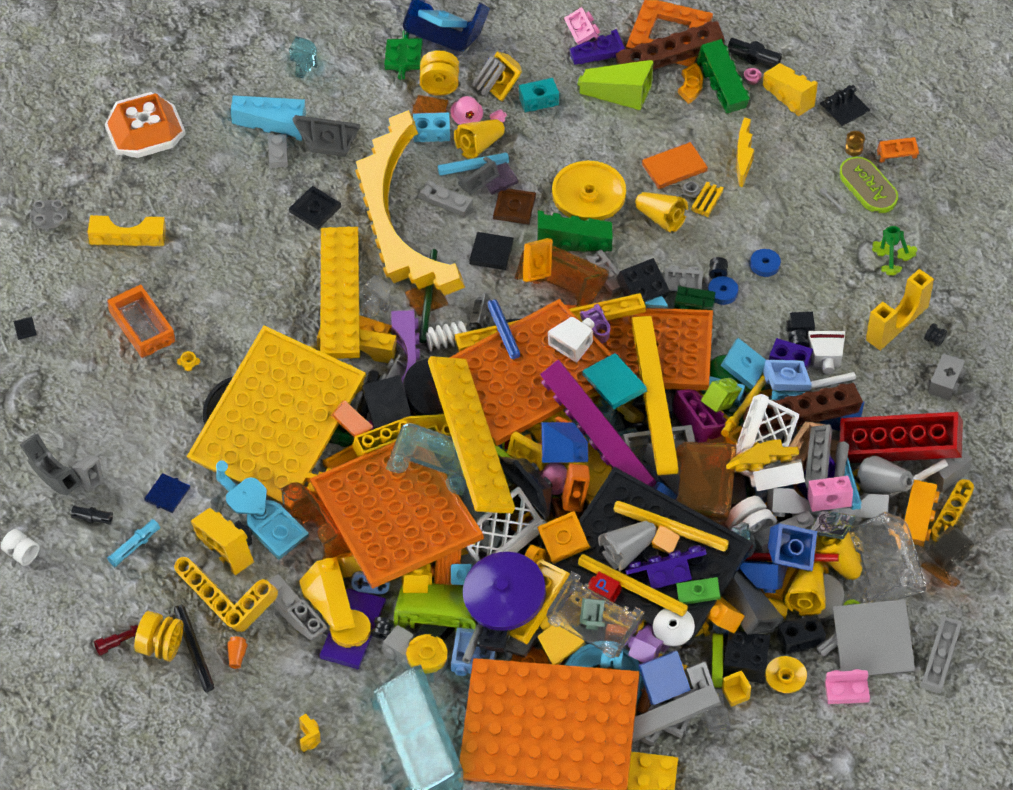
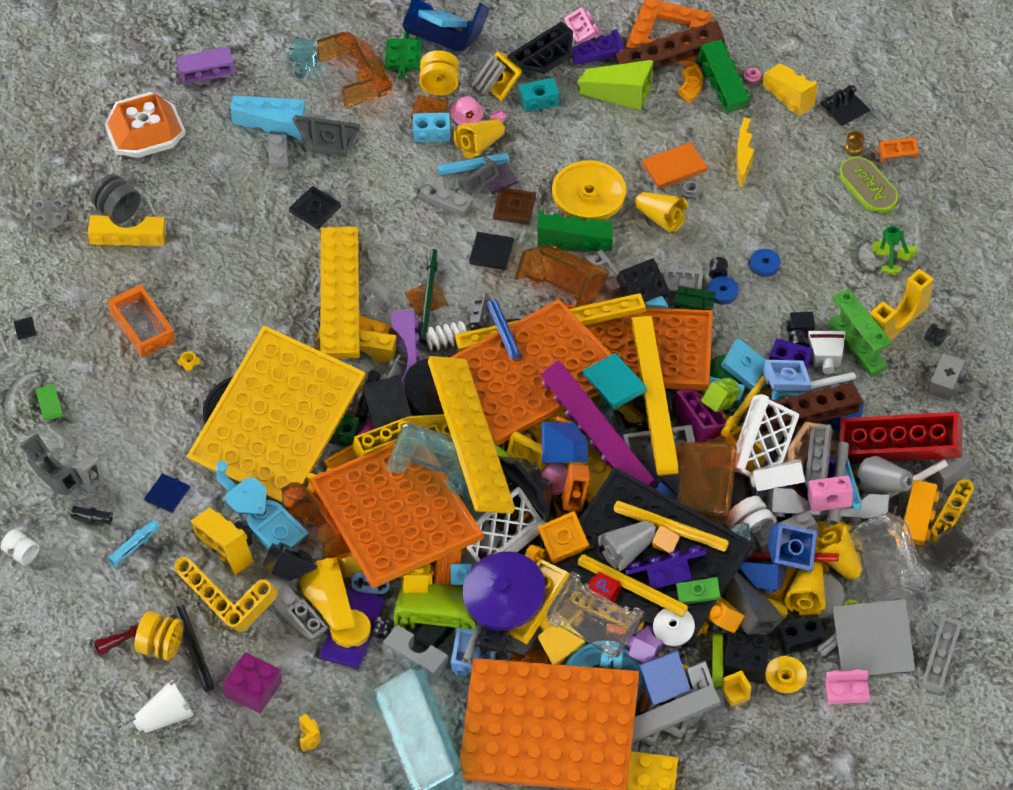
orange cone [227,636,248,669] -> none
orange tile [330,400,373,437] -> none
yellow arch [355,110,465,296] -> none
yellow tile [406,634,448,674] -> none
light orange tile [523,238,553,282] -> none
white torso [548,317,595,363] -> none
sand green bracket [579,598,605,630] -> none
medium lavender piece [580,304,610,343] -> none
yellow tile [691,182,724,217] -> none
yellow slope [726,439,799,472] -> none
black piece [728,38,782,67] -> none
piece [810,510,856,539] -> none
clear orange piece [921,562,961,586] -> none
none -> bright green slope [35,384,63,421]
none -> dark grey wheel [91,174,141,223]
none -> white cone [133,680,194,733]
none -> medium lavender brick [176,47,235,85]
none -> magenta brick [223,652,282,714]
none -> black slope [263,542,317,581]
none -> clear orange windscreen [317,32,392,109]
none -> black wedge [508,21,573,74]
none -> bright green fence [829,289,892,377]

